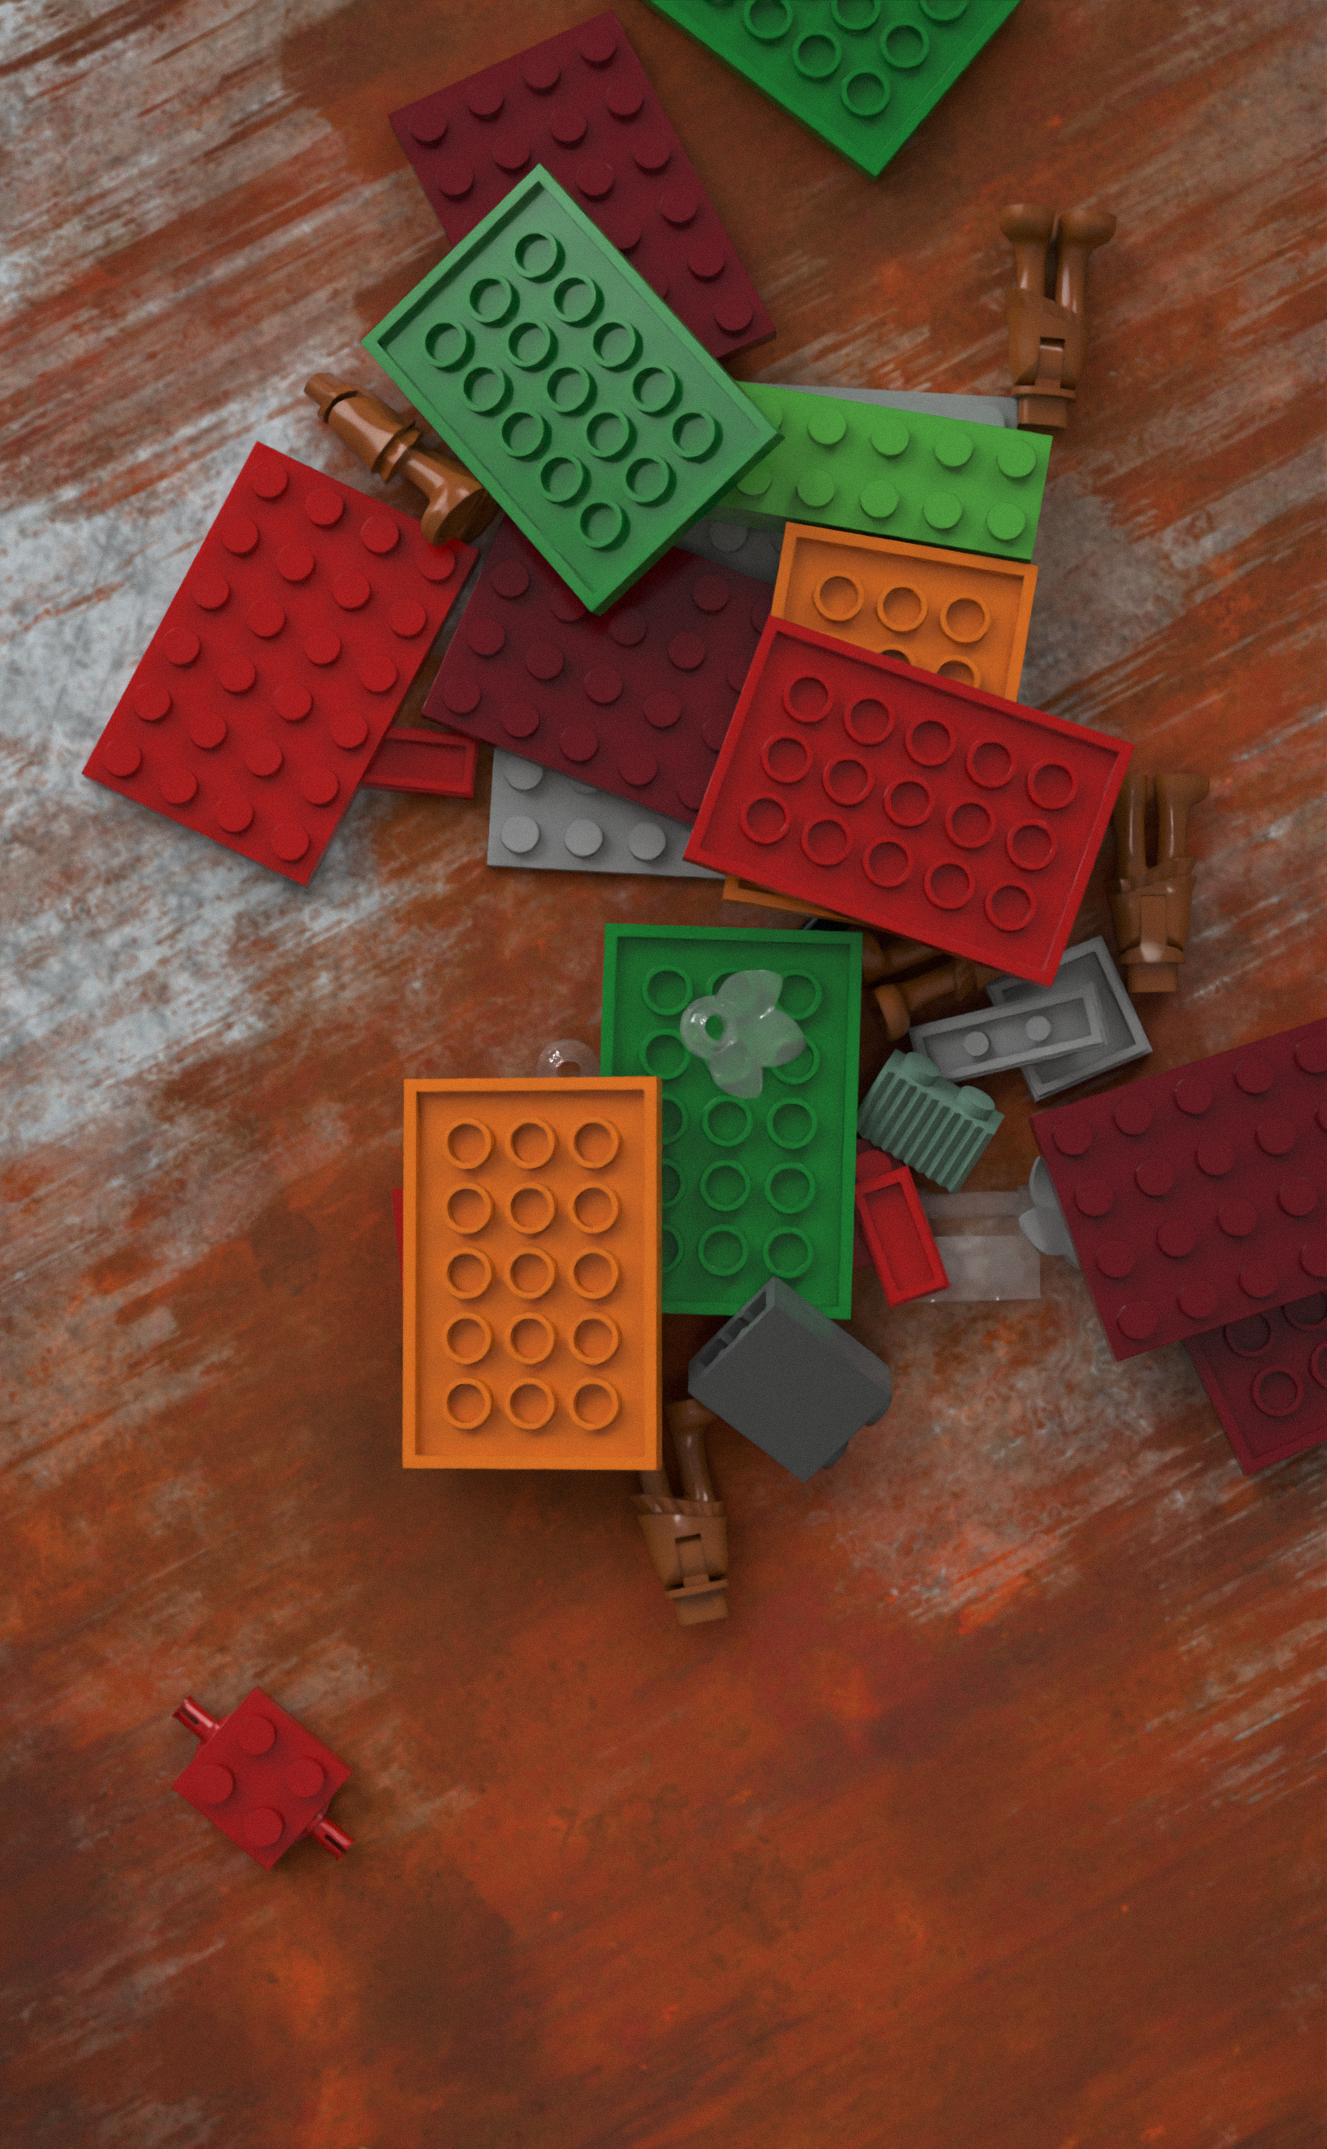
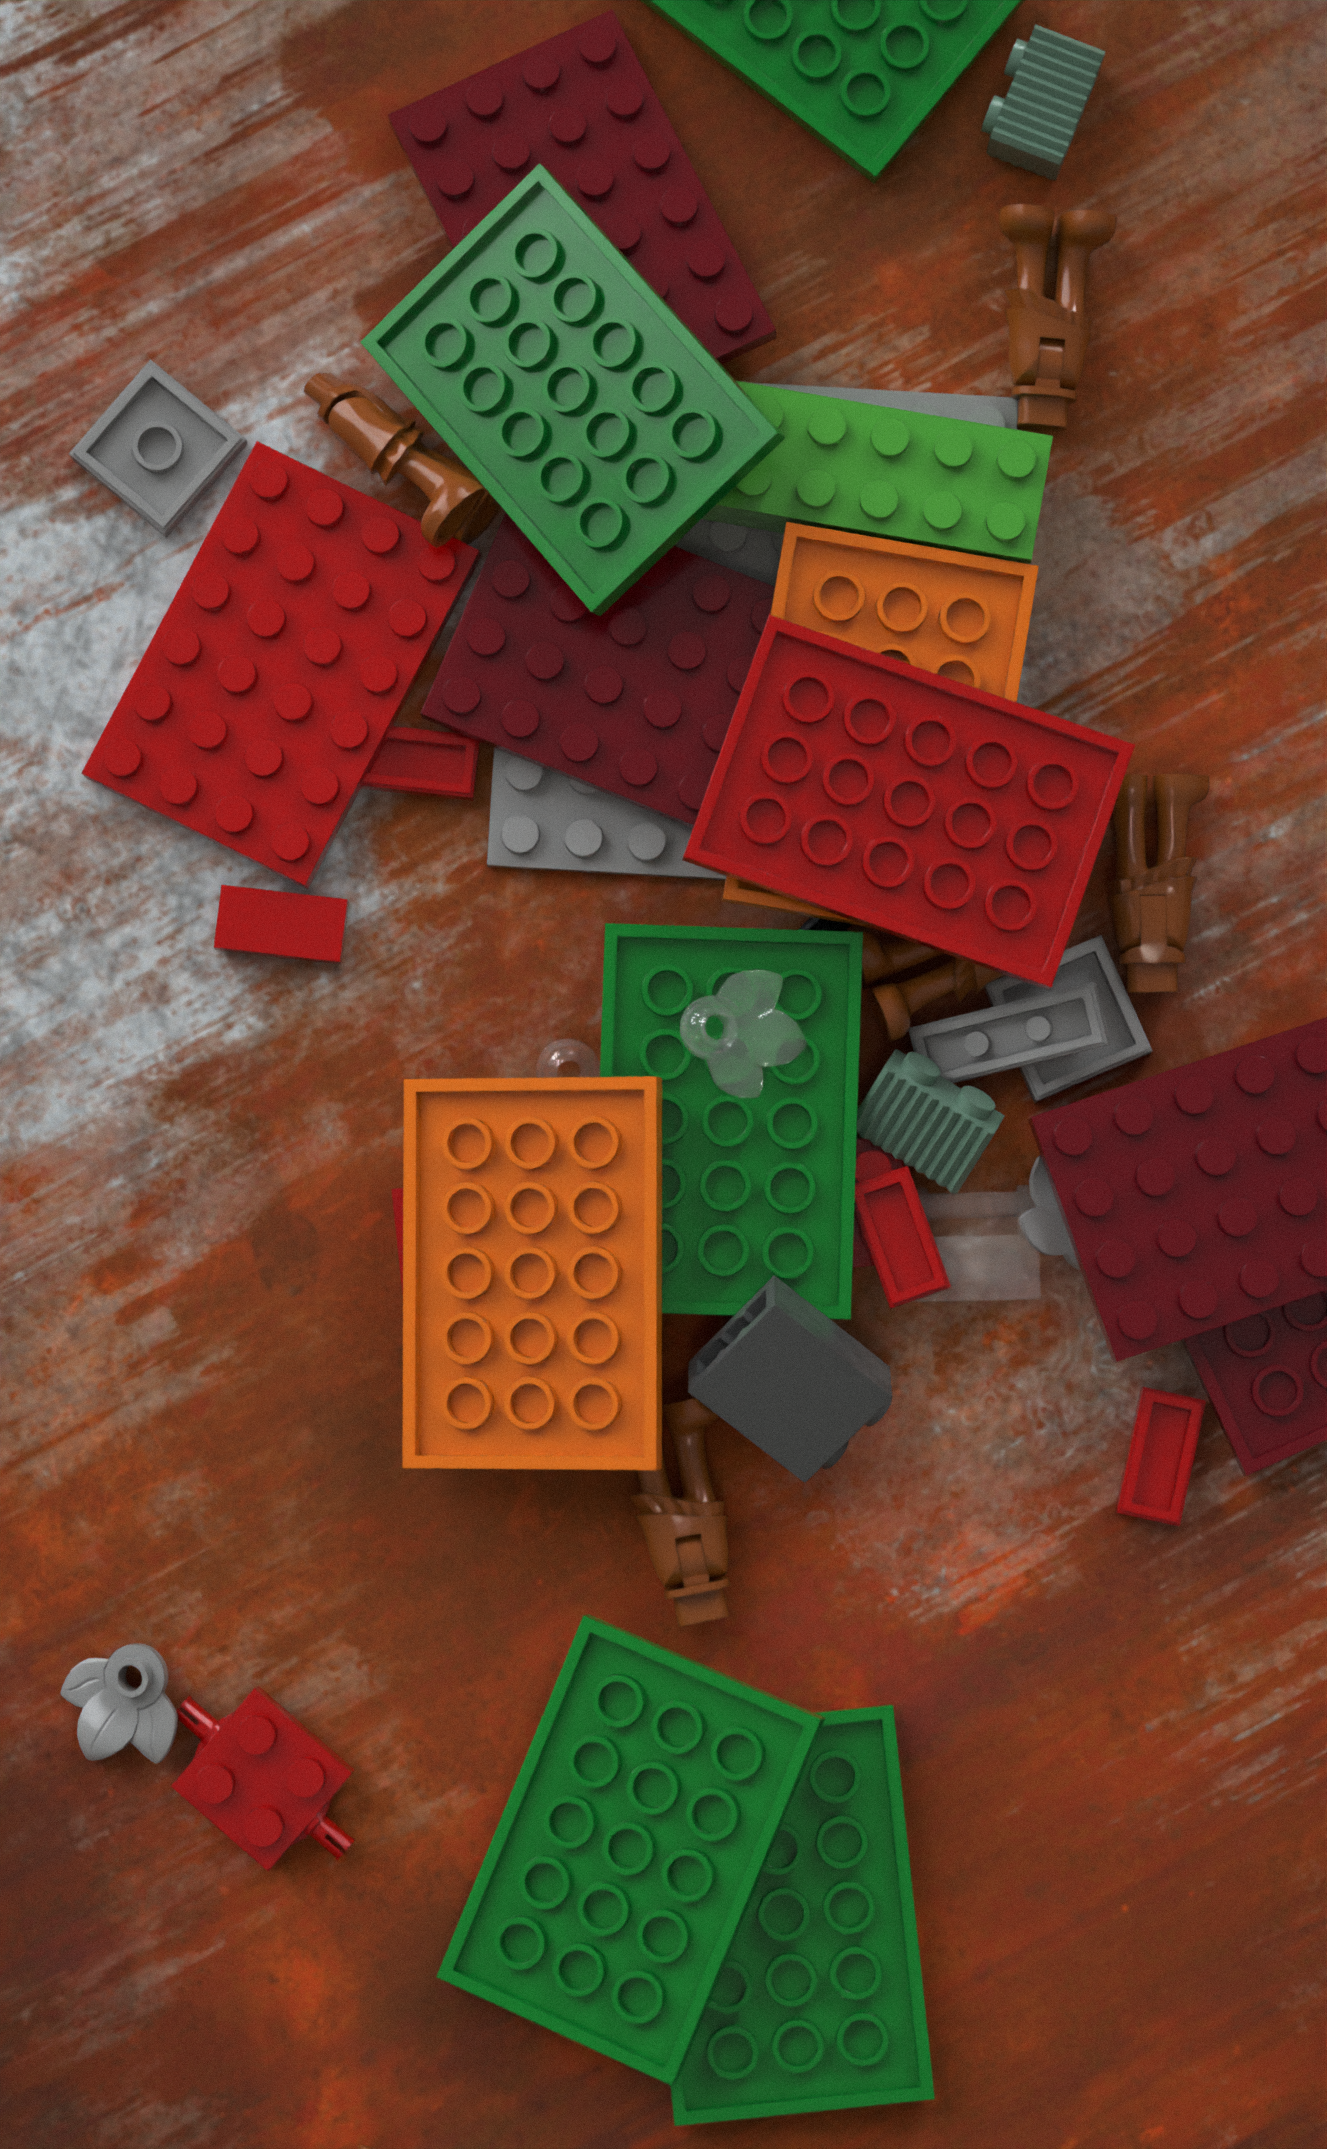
none -> light grey plate [60,1643,178,1763]
none -> light grey tile [69,360,248,538]
none -> red tile [214,885,349,965]
none -> green plate [436,1614,825,2086]
none -> green plate [671,1704,935,2126]
none -> sand green brick [981,24,1106,180]
none -> red tile [1115,1387,1206,1527]

